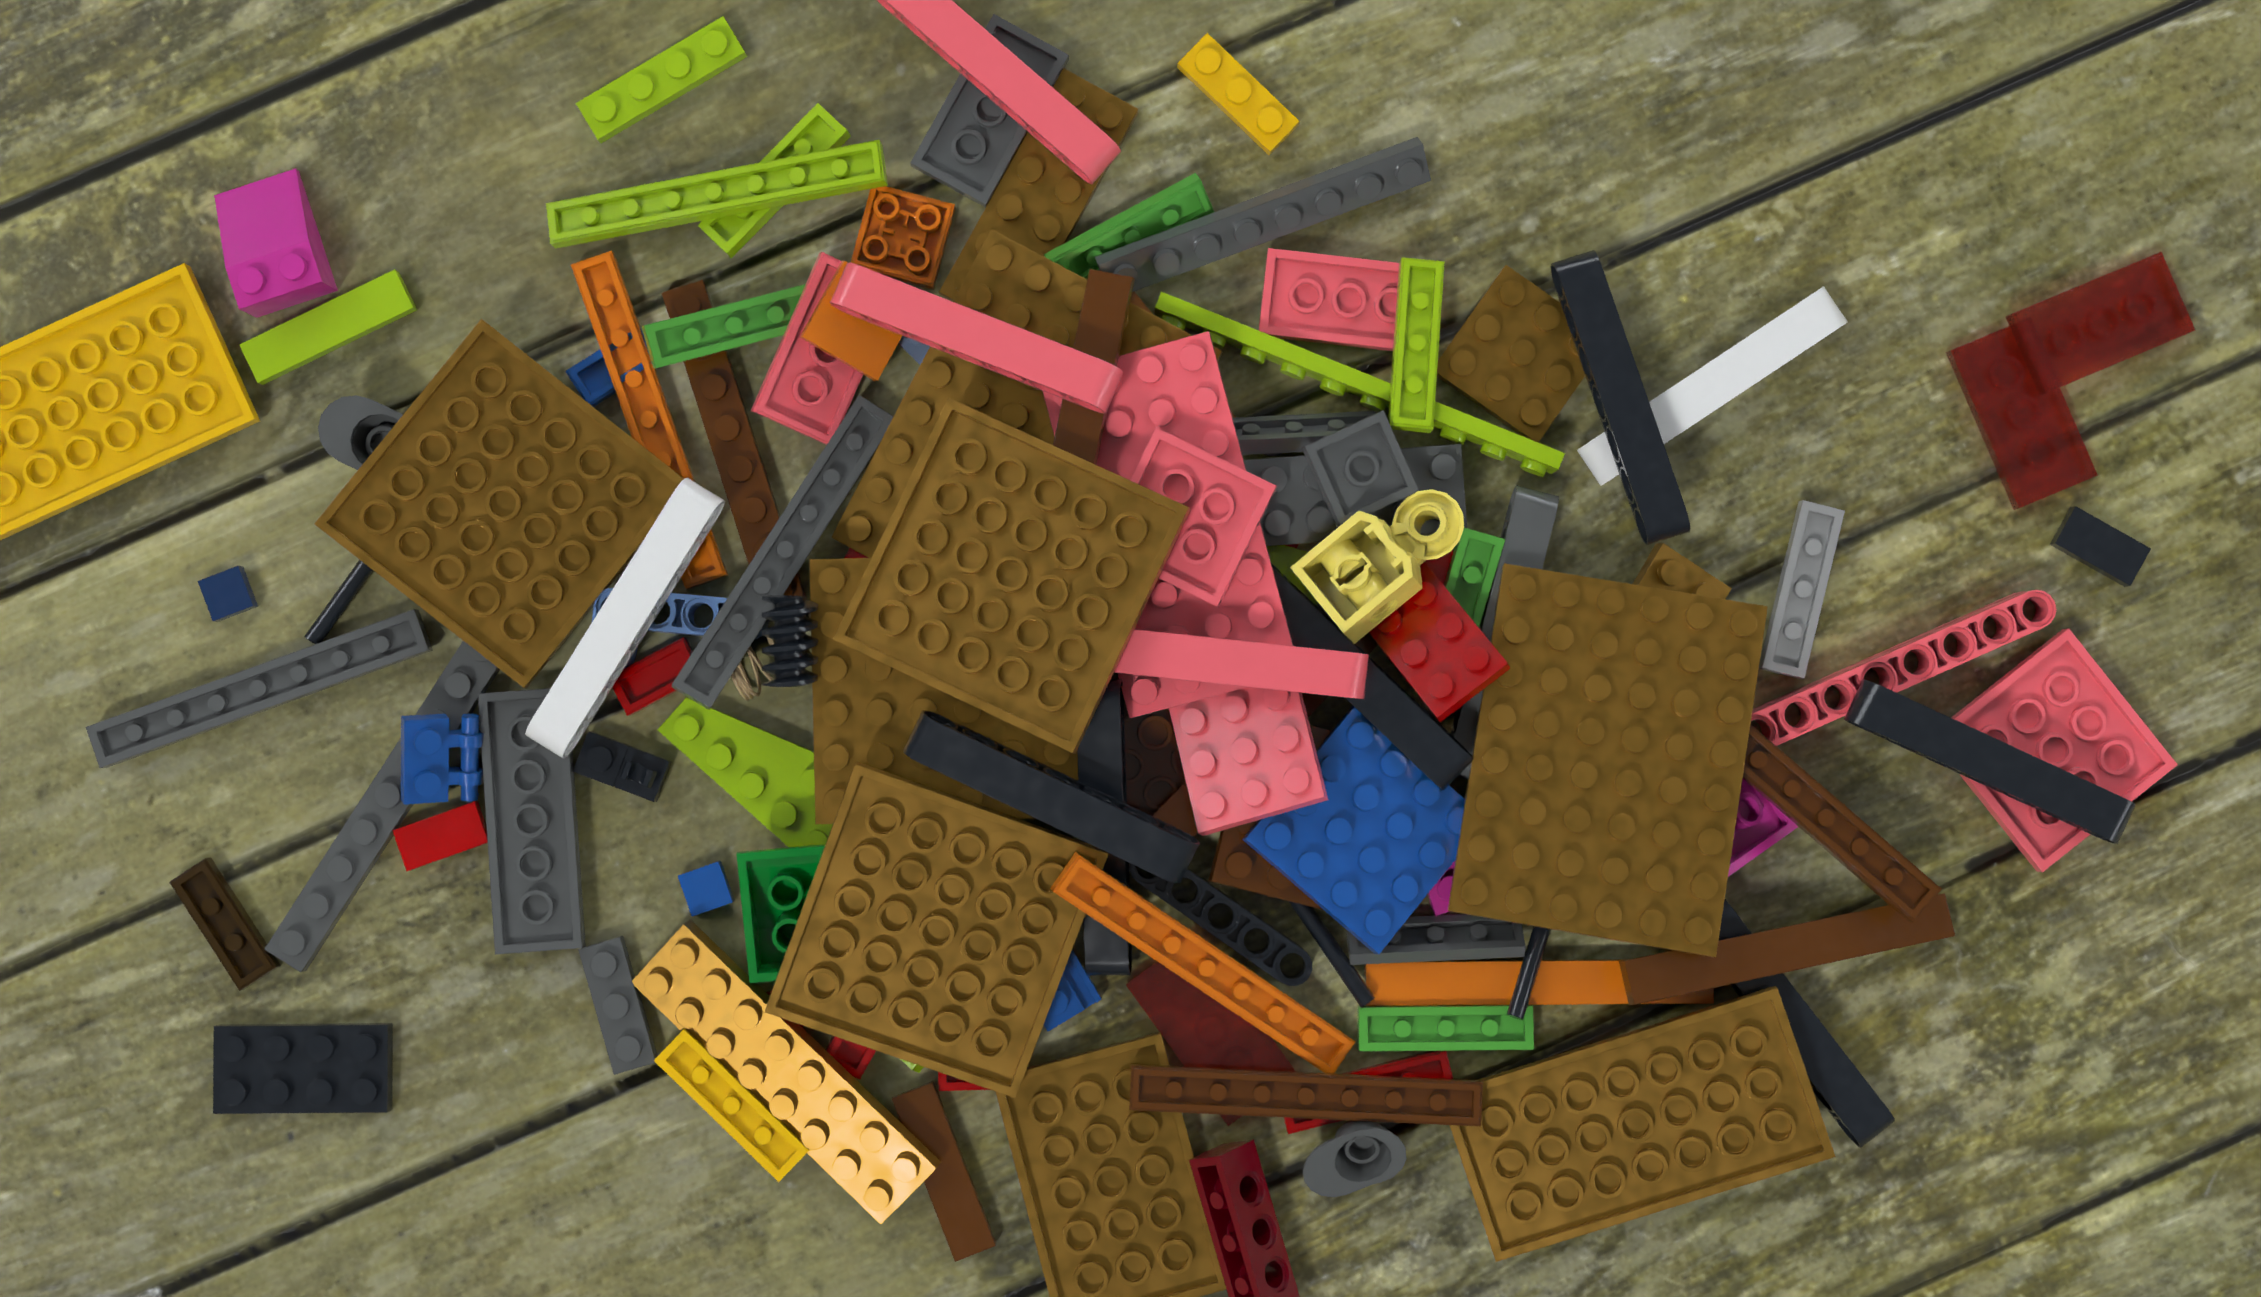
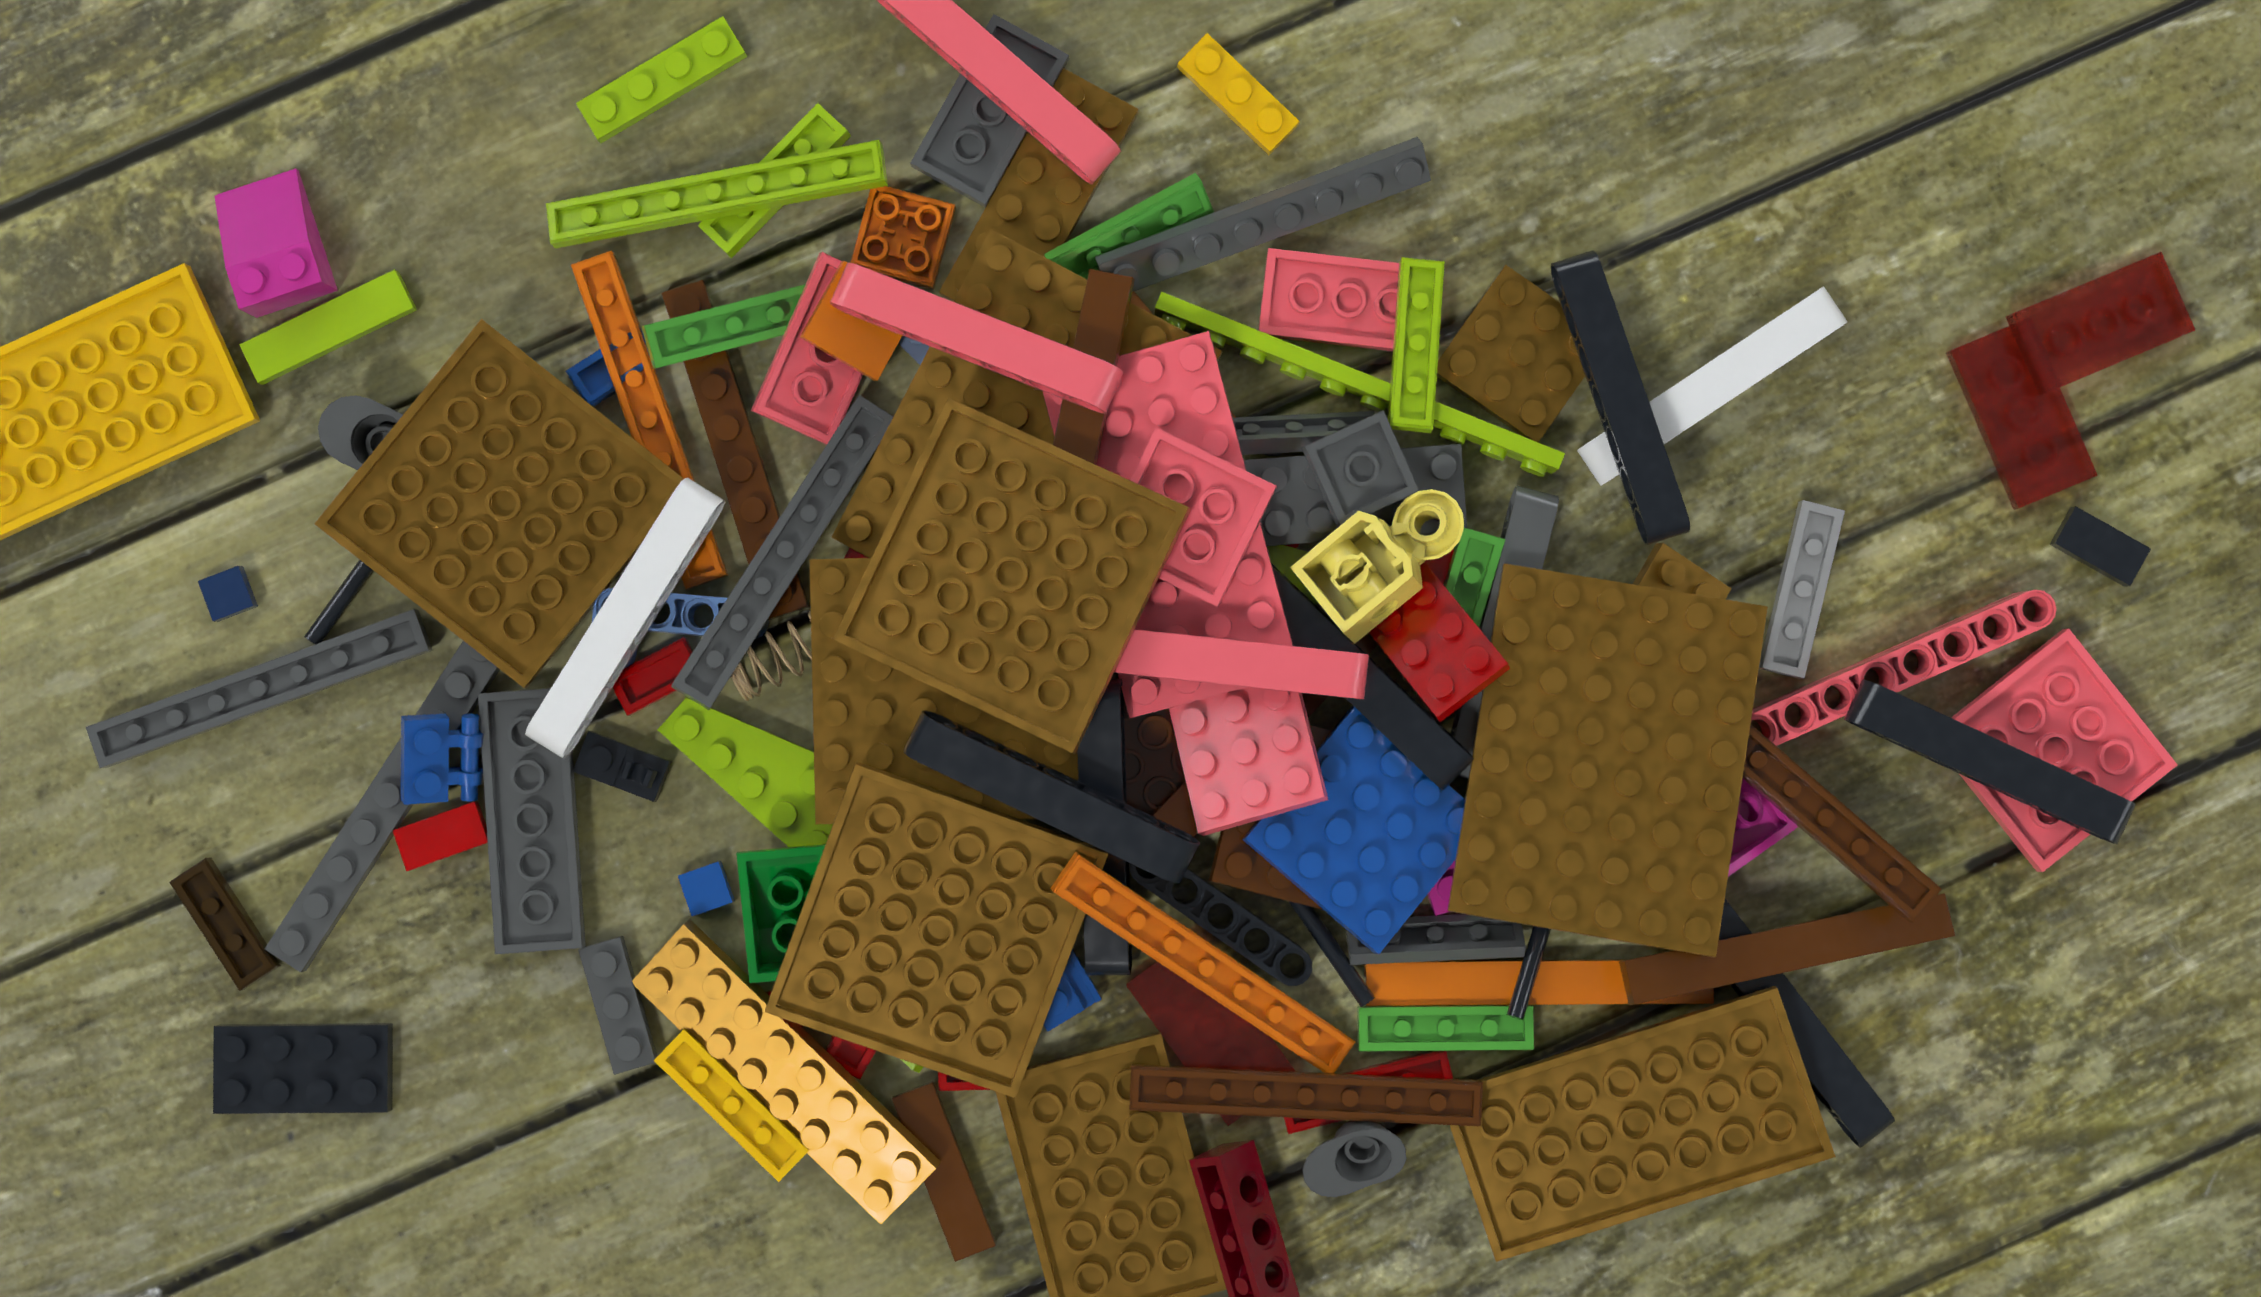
black piece [762,595,818,687] -> none

